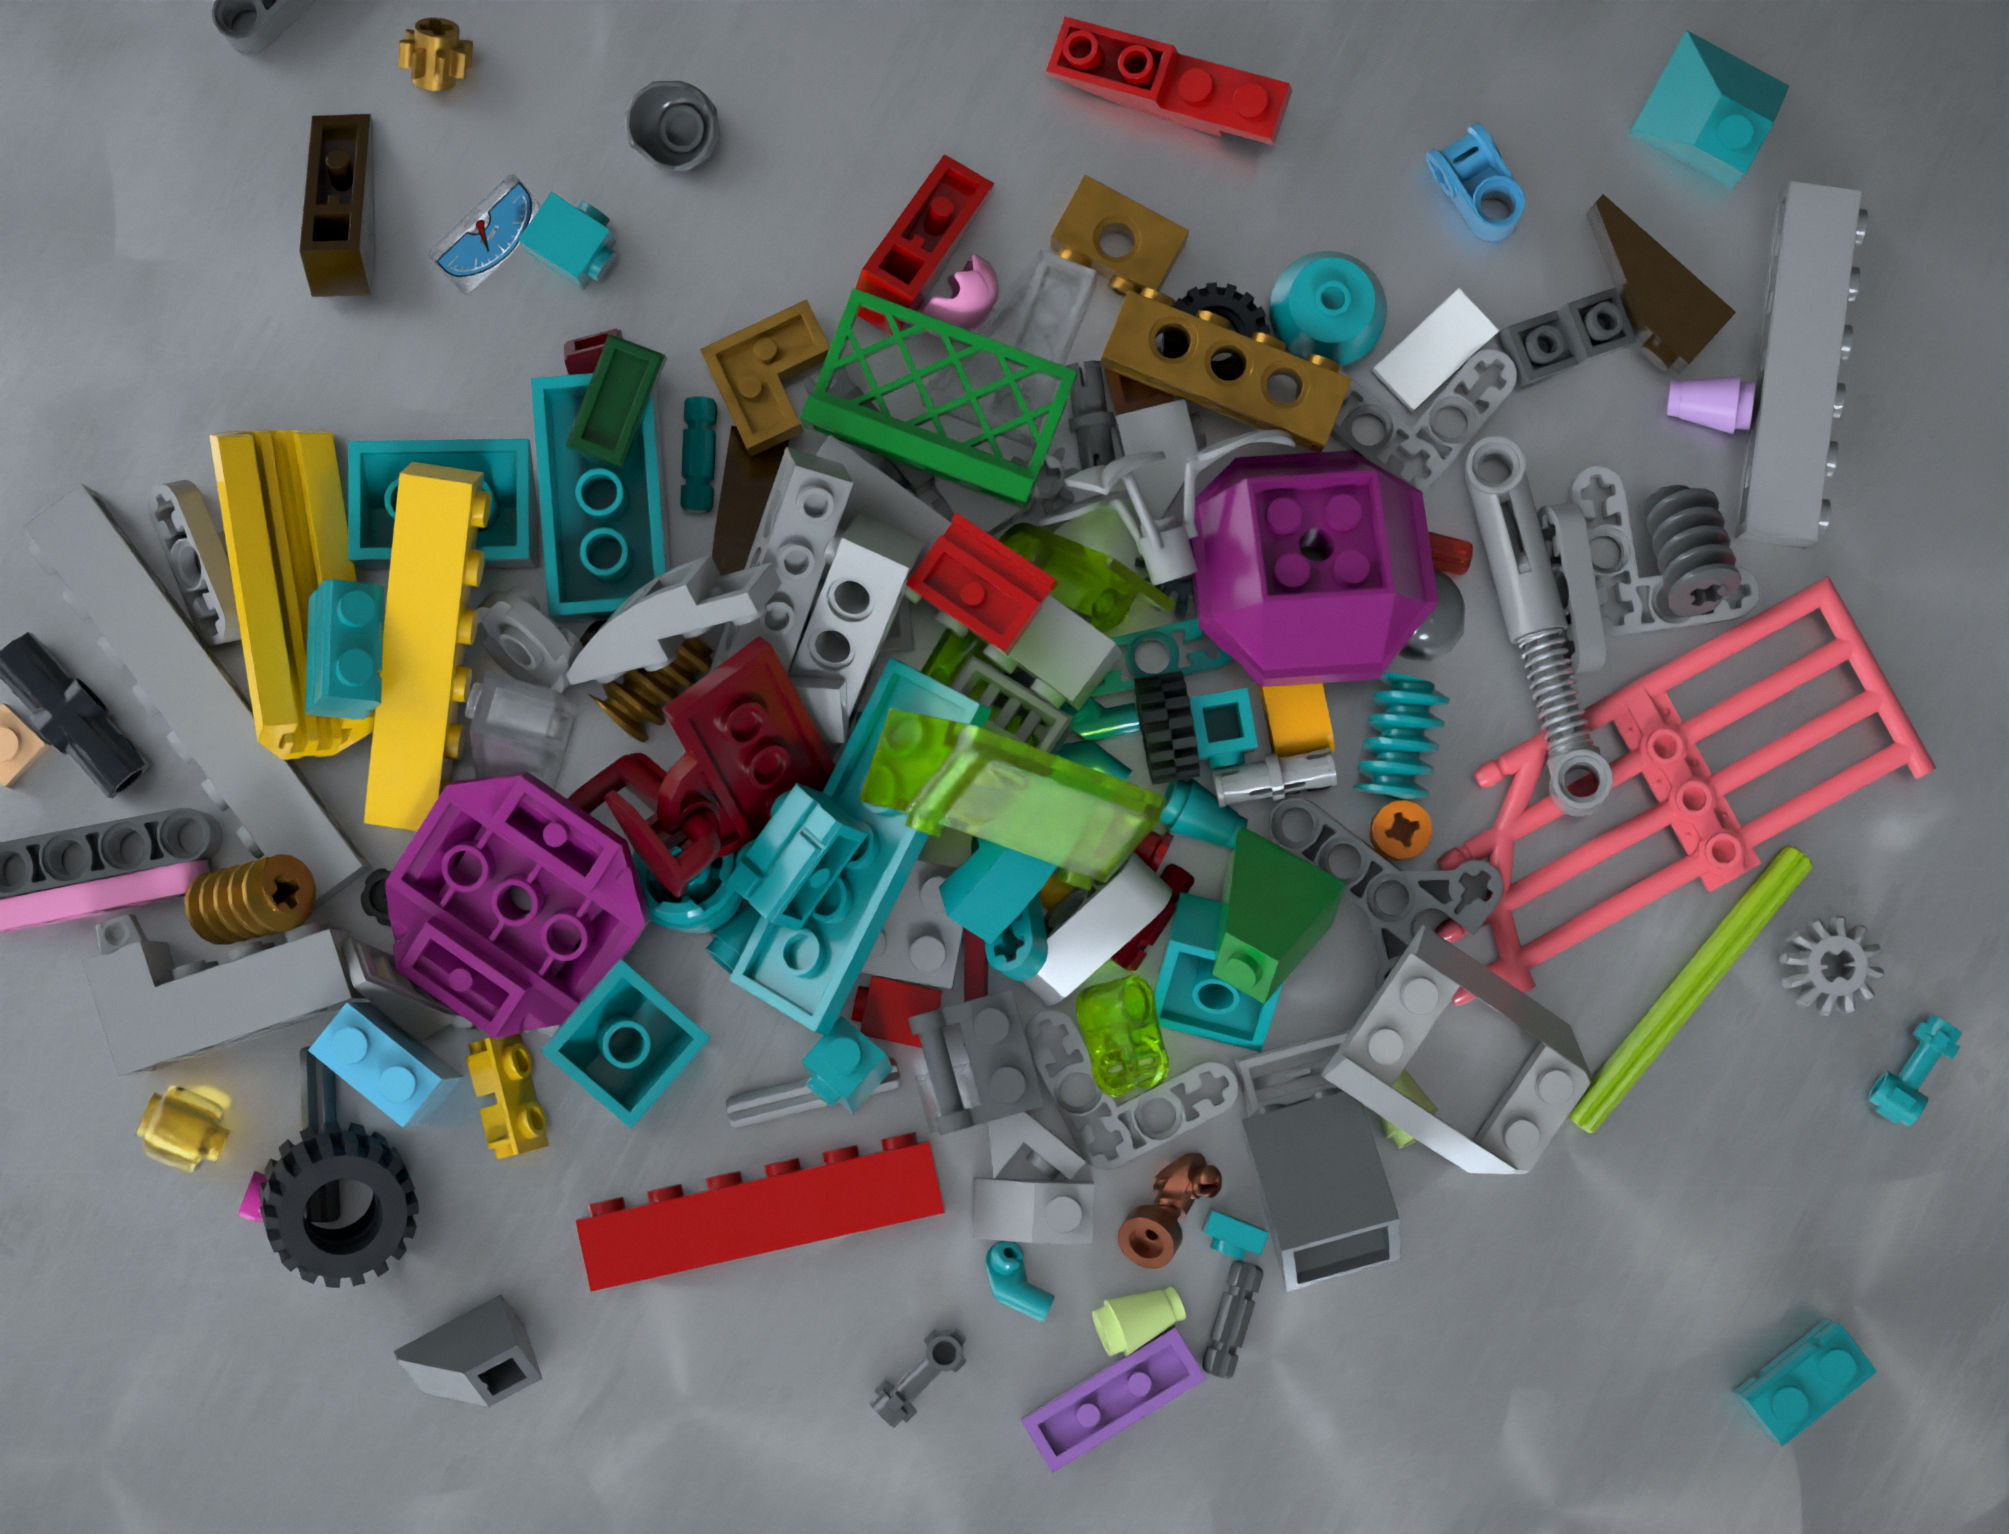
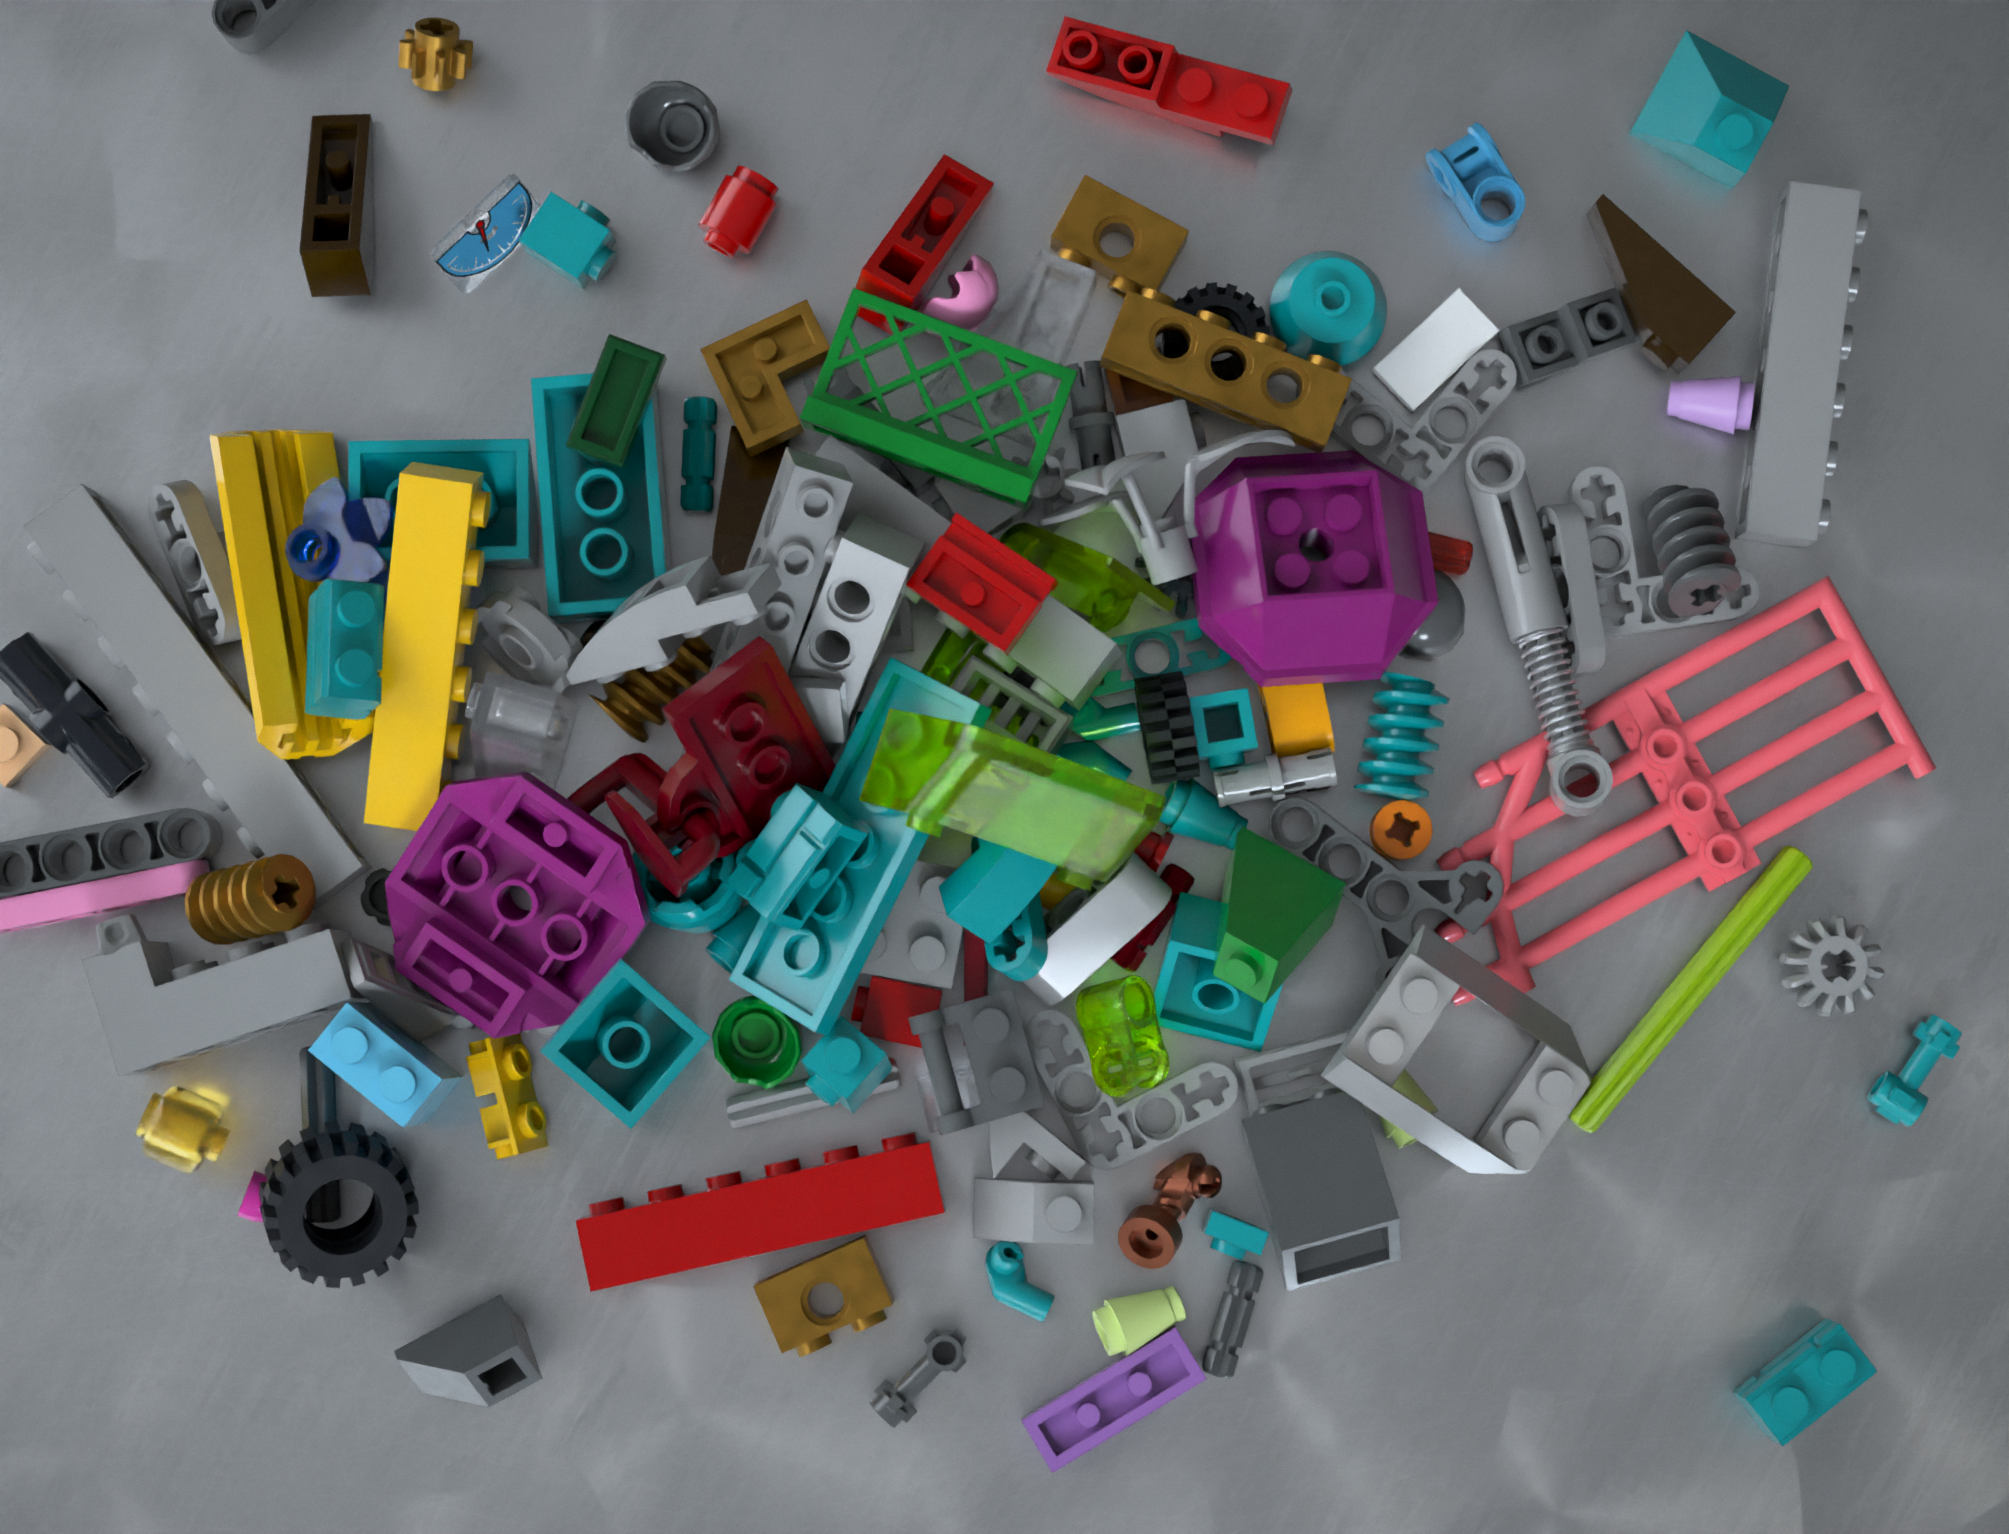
dark red tile [564,328,623,375] -> none
none -> clear blue plate [285,477,393,583]
none -> red brick [698,165,779,258]
none -> green hair [712,995,803,1089]
none -> pearl gold brick [753,1234,894,1357]

